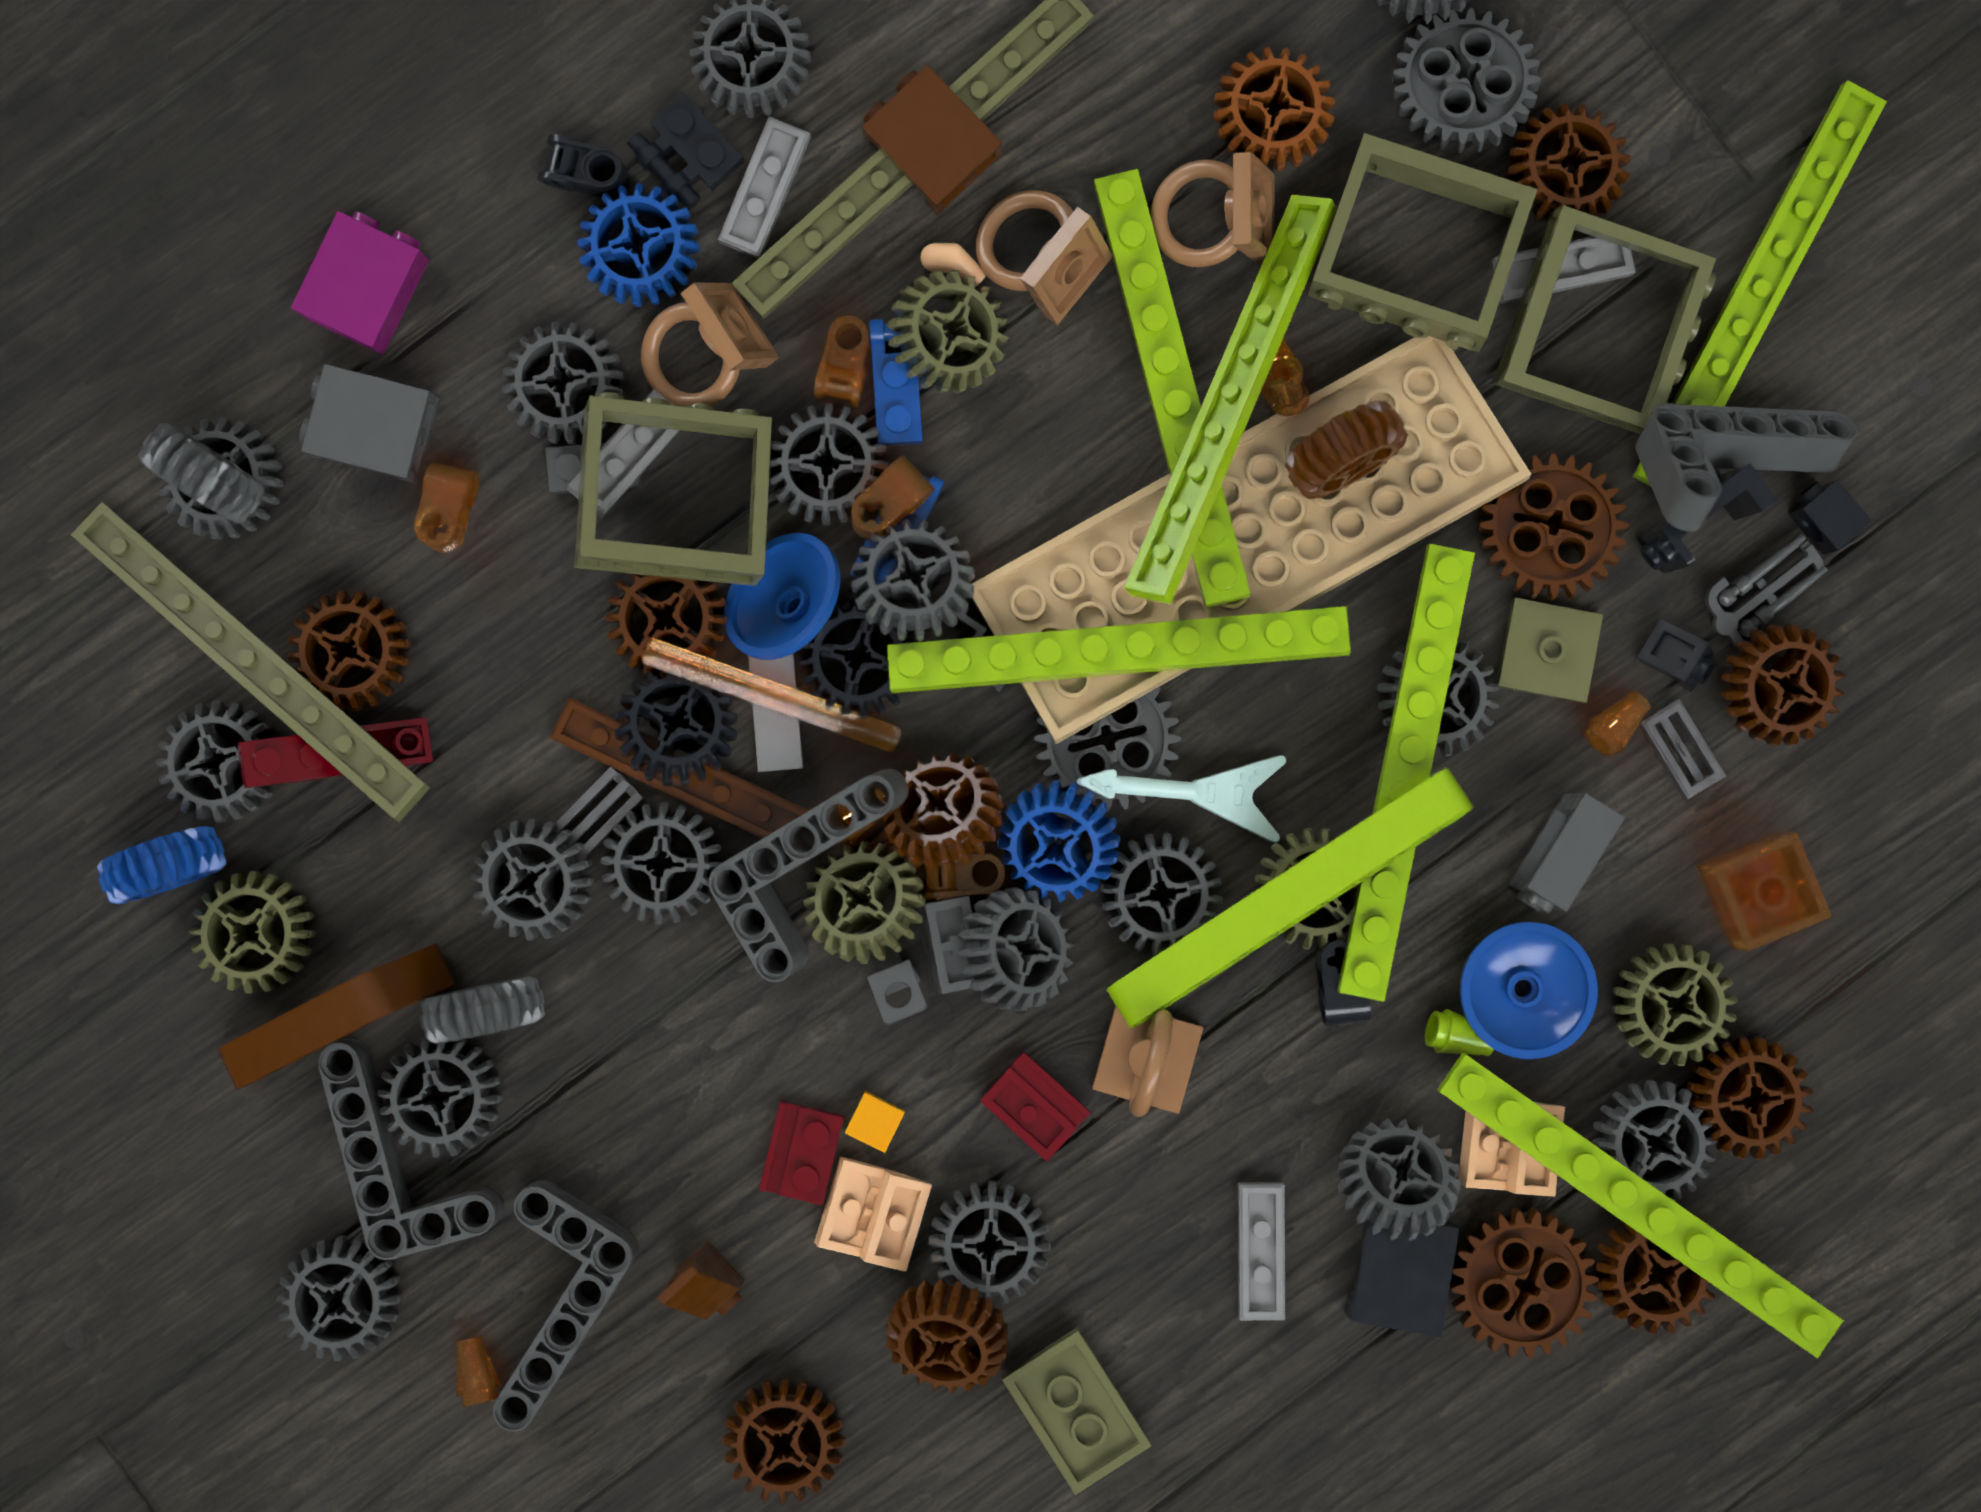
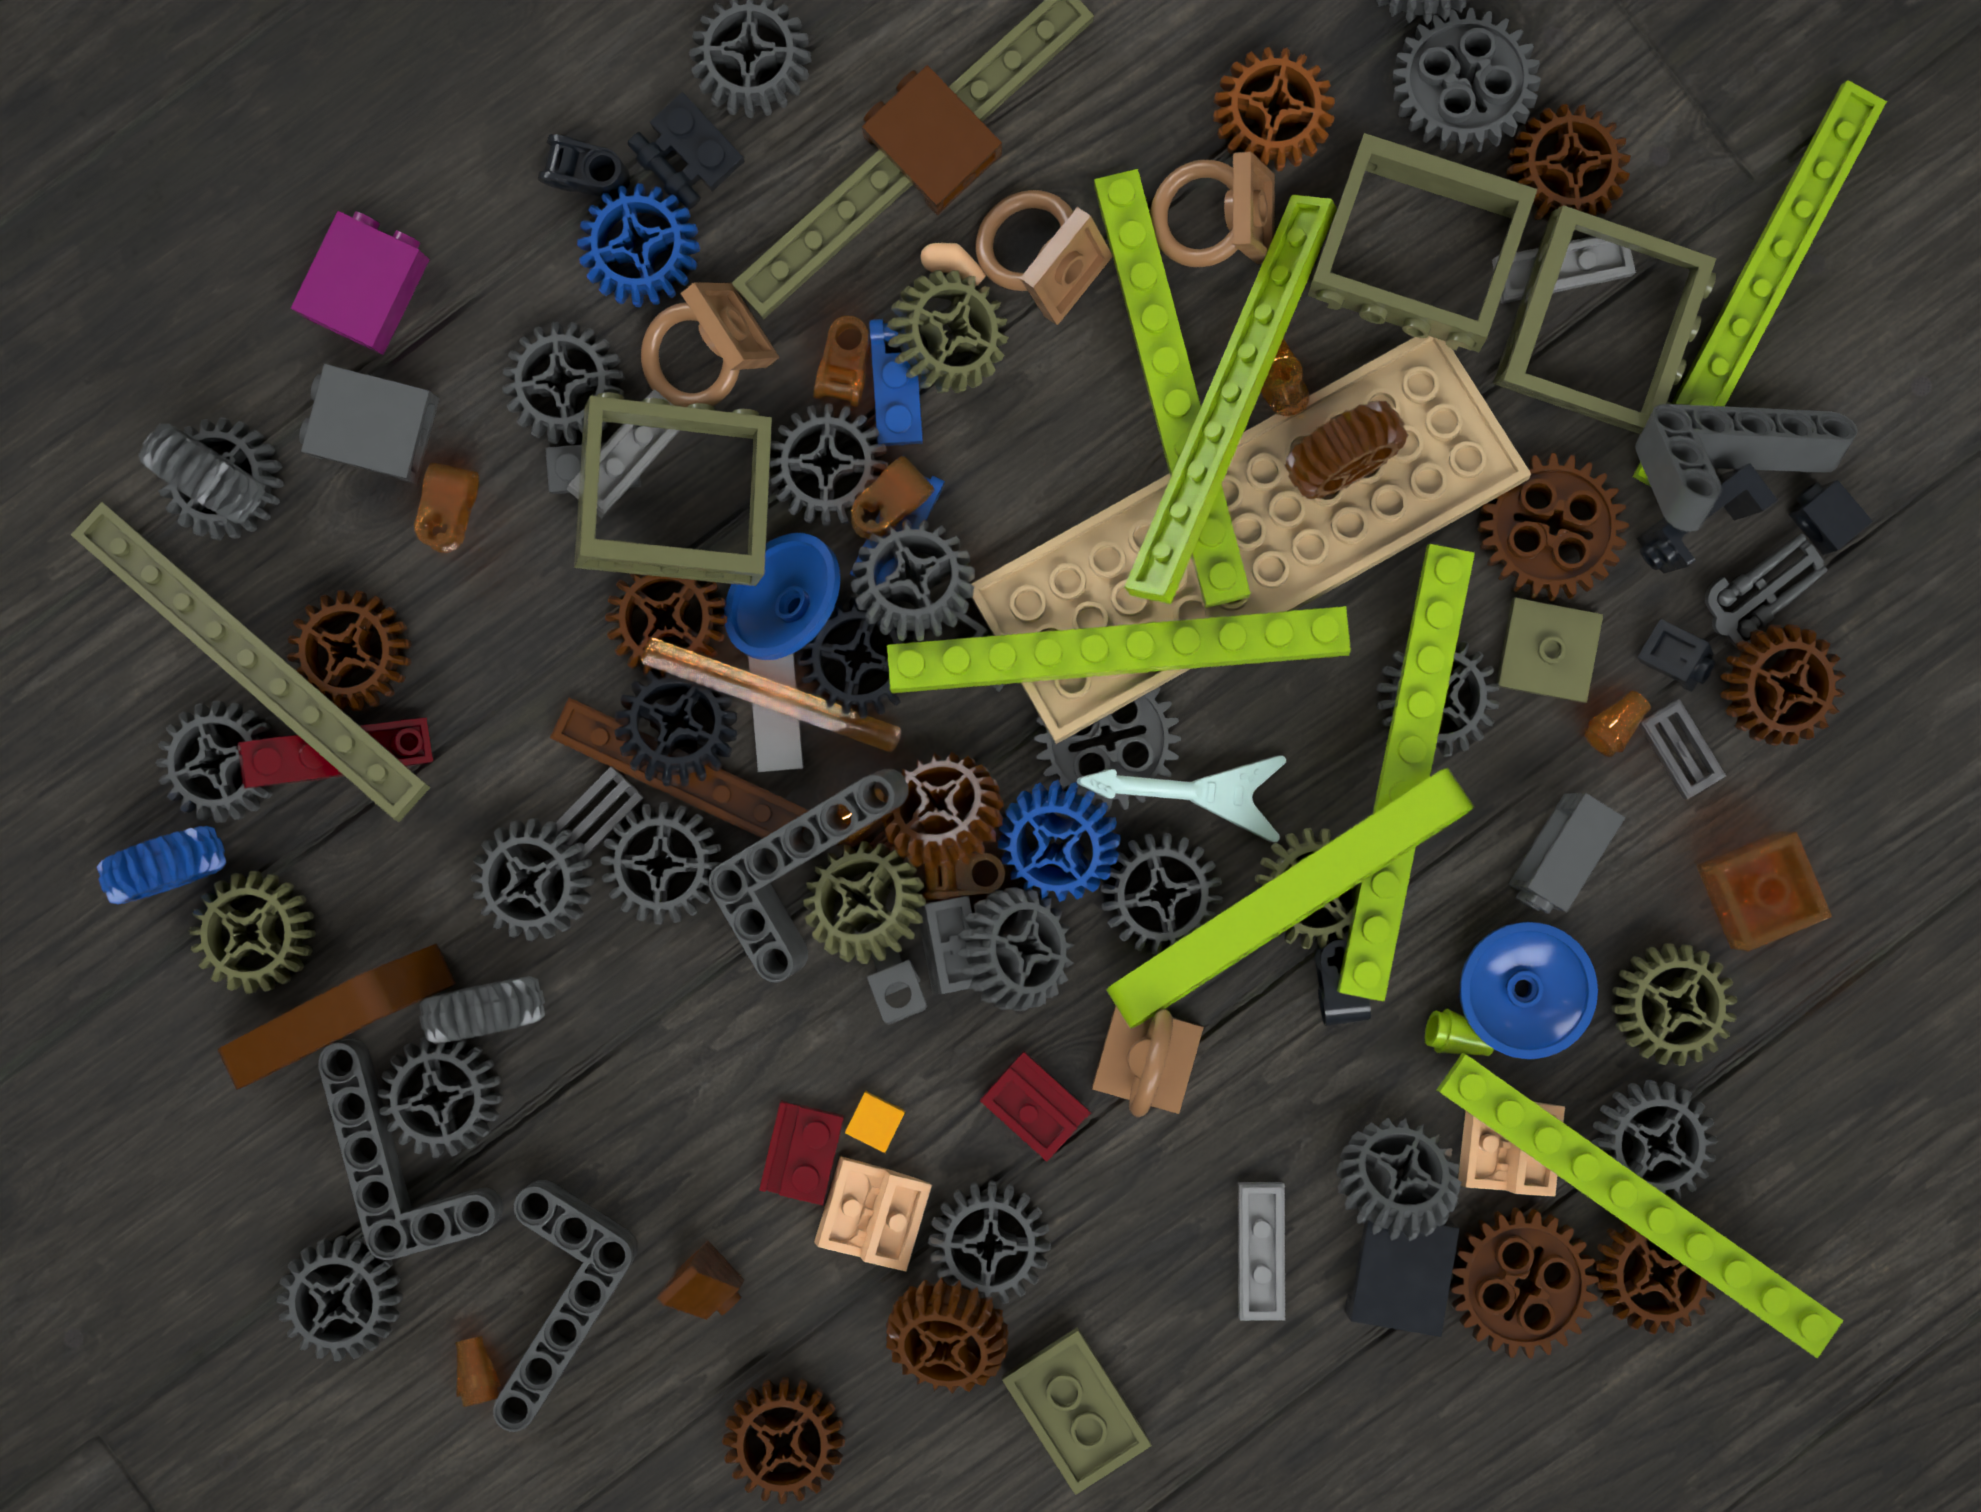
light grey tile [718,116,811,259] -> none
reddish brown gear [1687,1036,1814,1160] -> none

